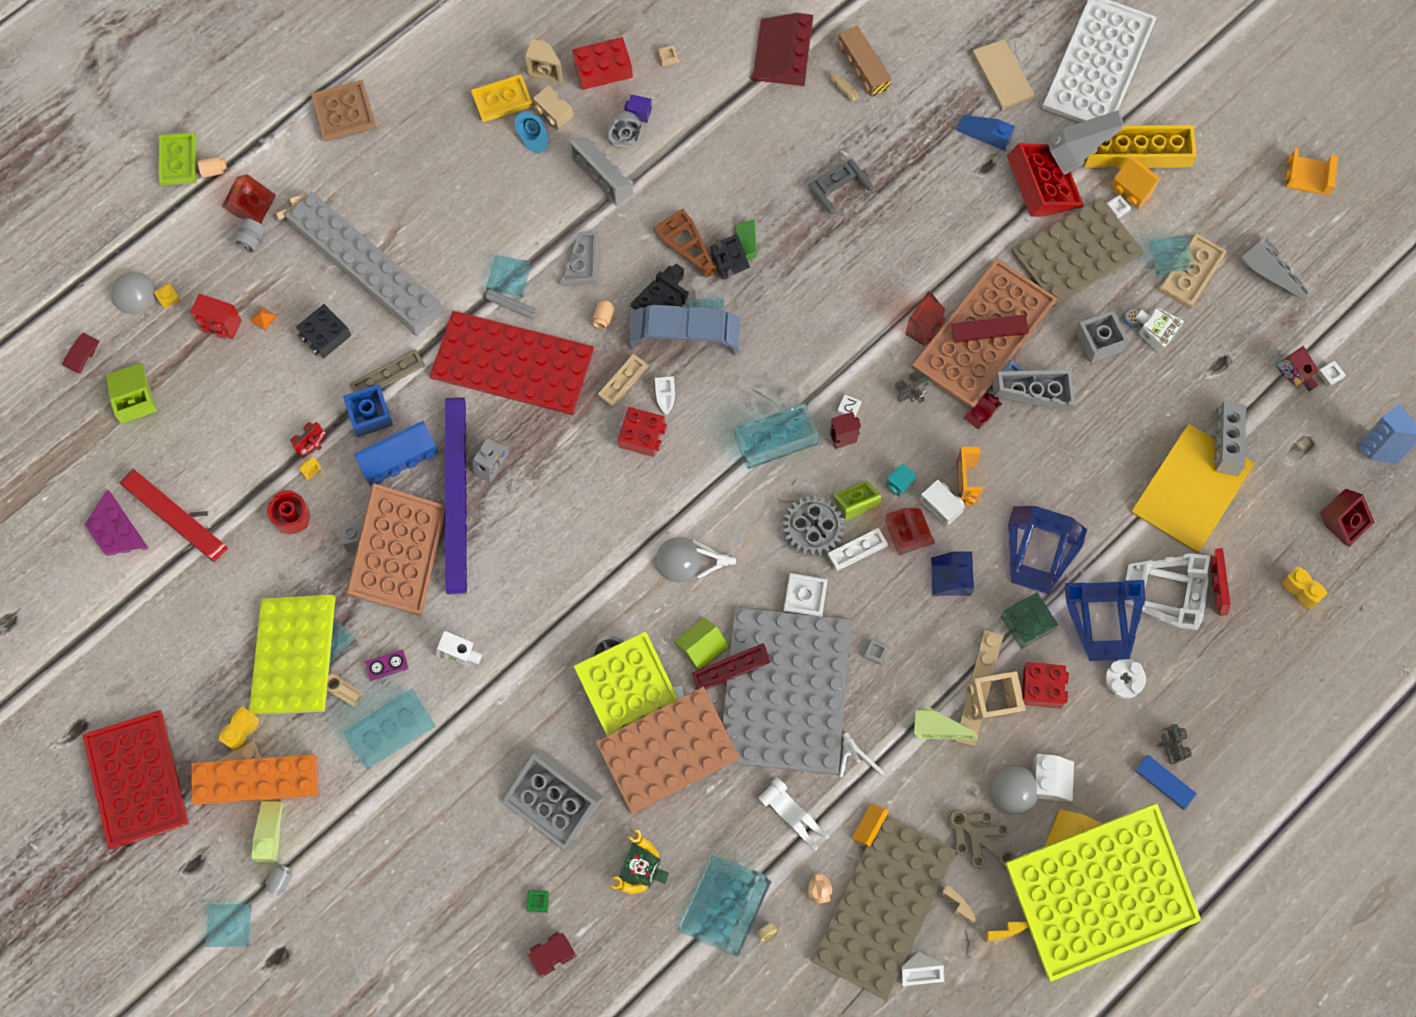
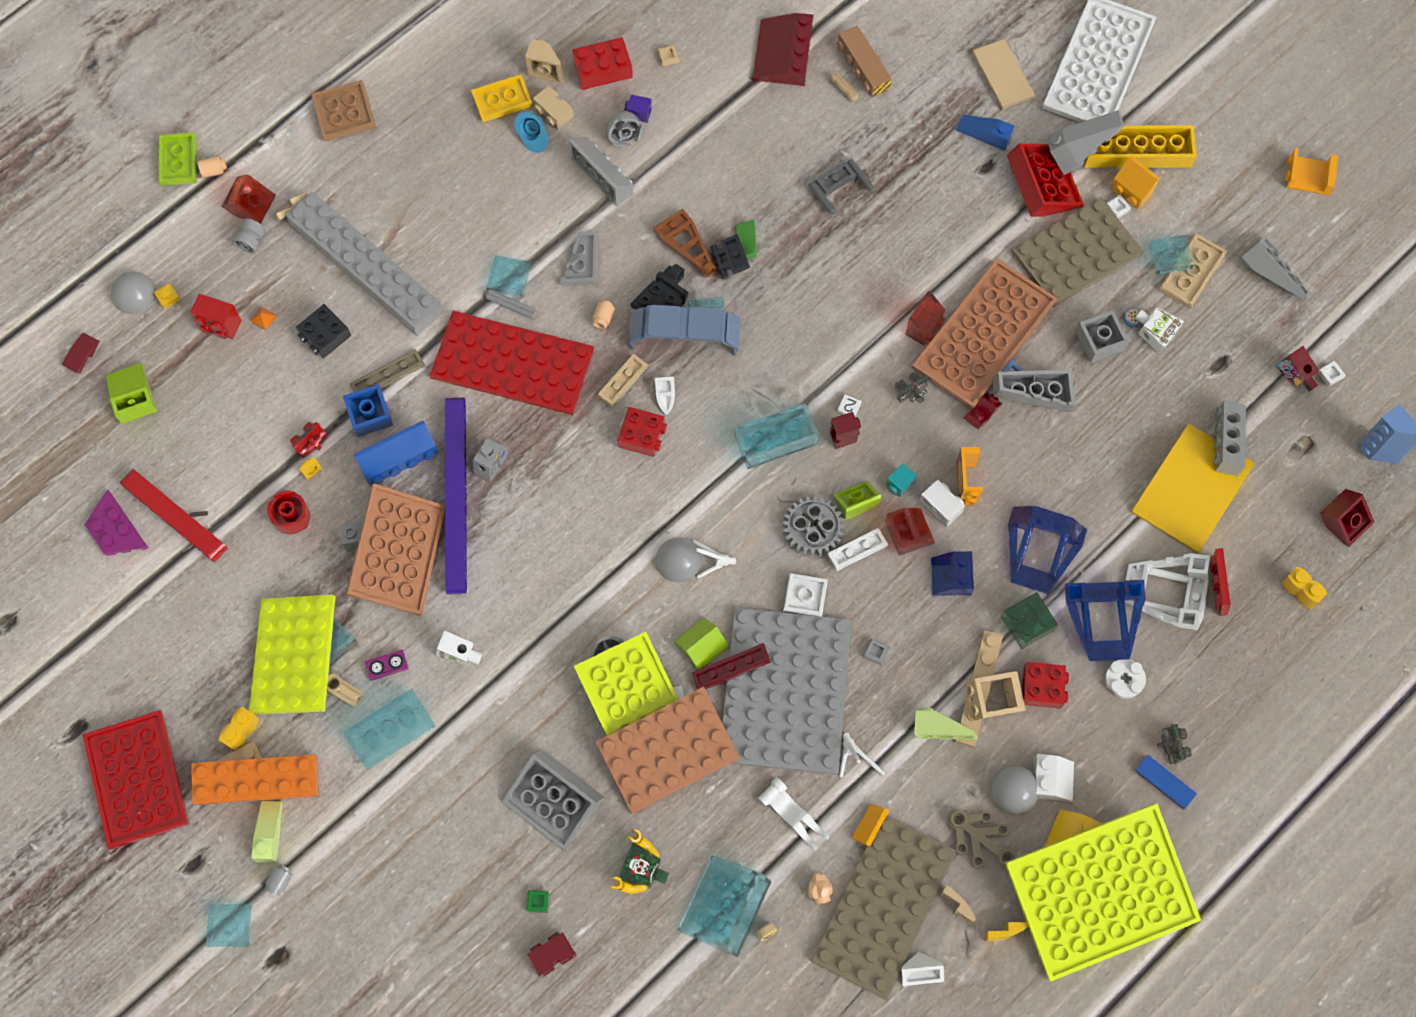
dark red tile [951,315,1029,343] -> none

